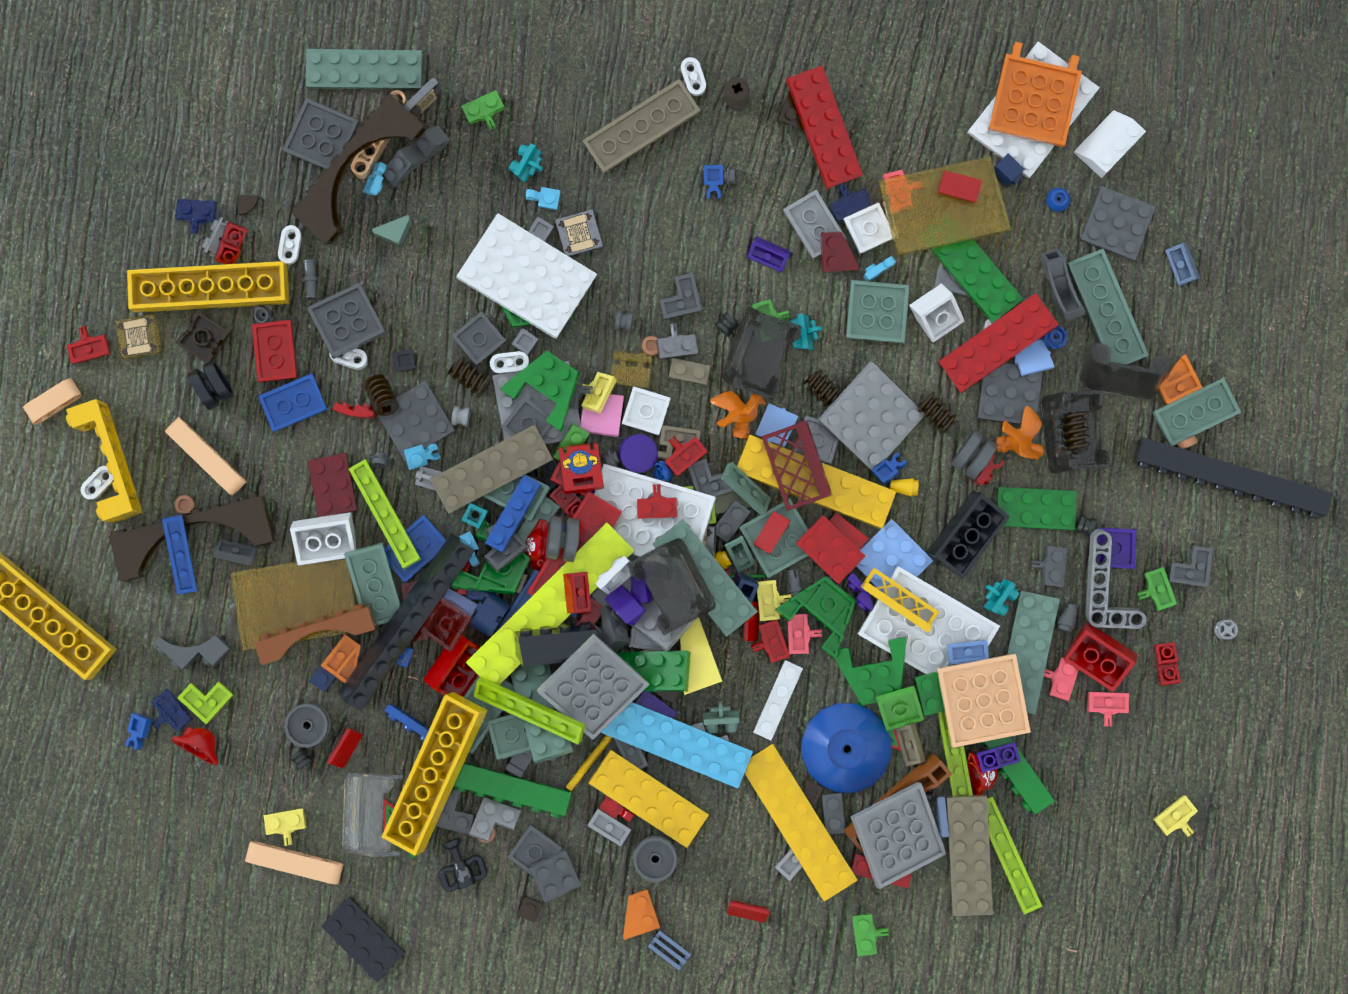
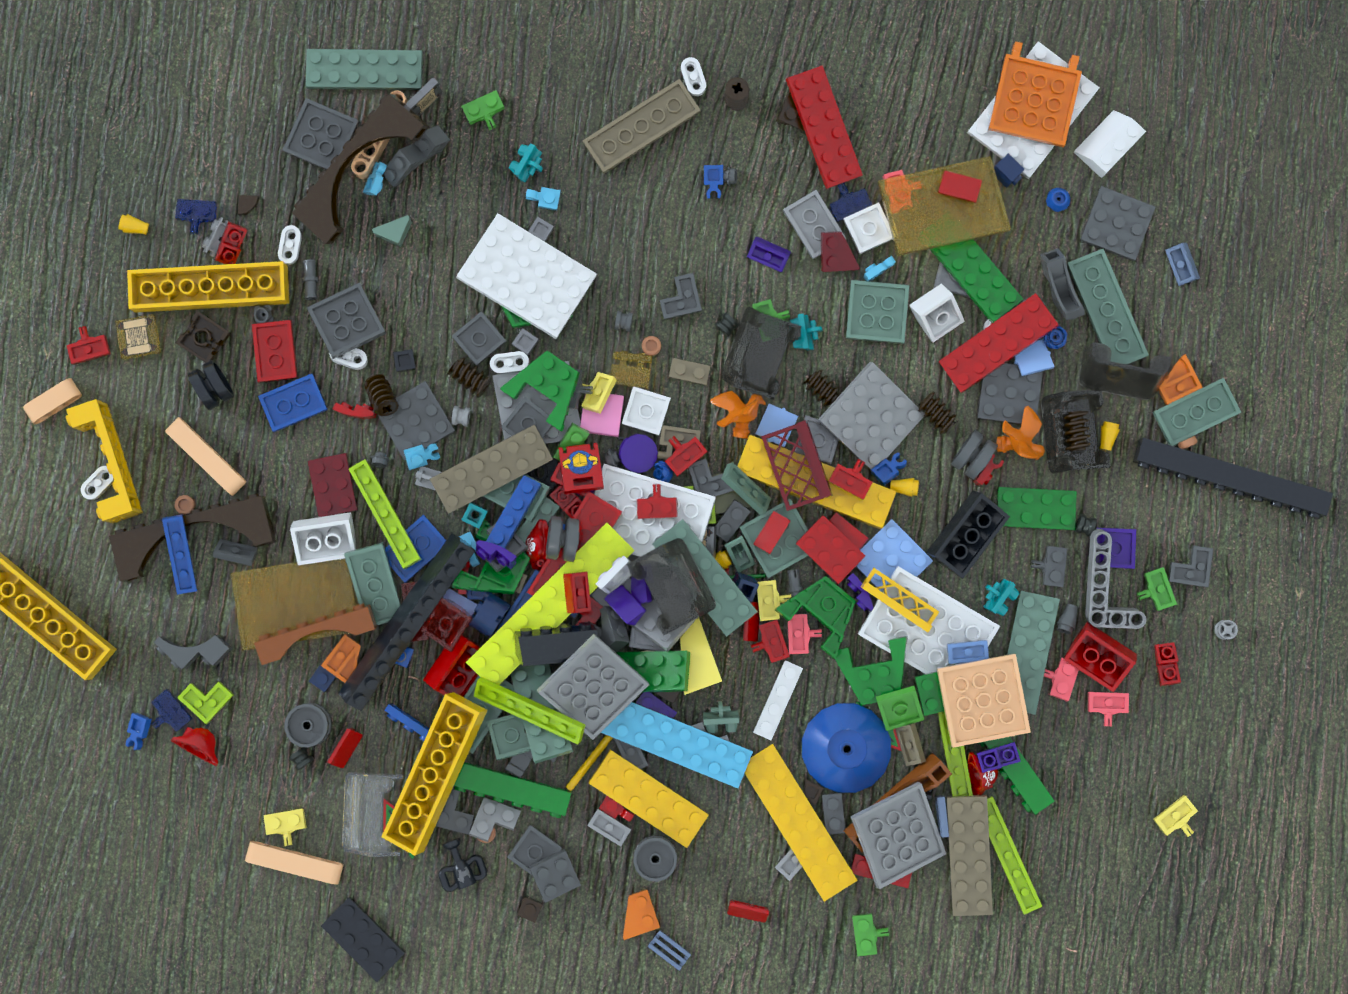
tile [555,209,603,257] -> none
flat silver plate [656,323,698,359] -> none
none -> yellow cone [118,214,149,235]
none -> dark purple slope [476,540,517,569]
none -> red plate [828,459,873,500]
none -> yellow cone [1100,421,1120,451]

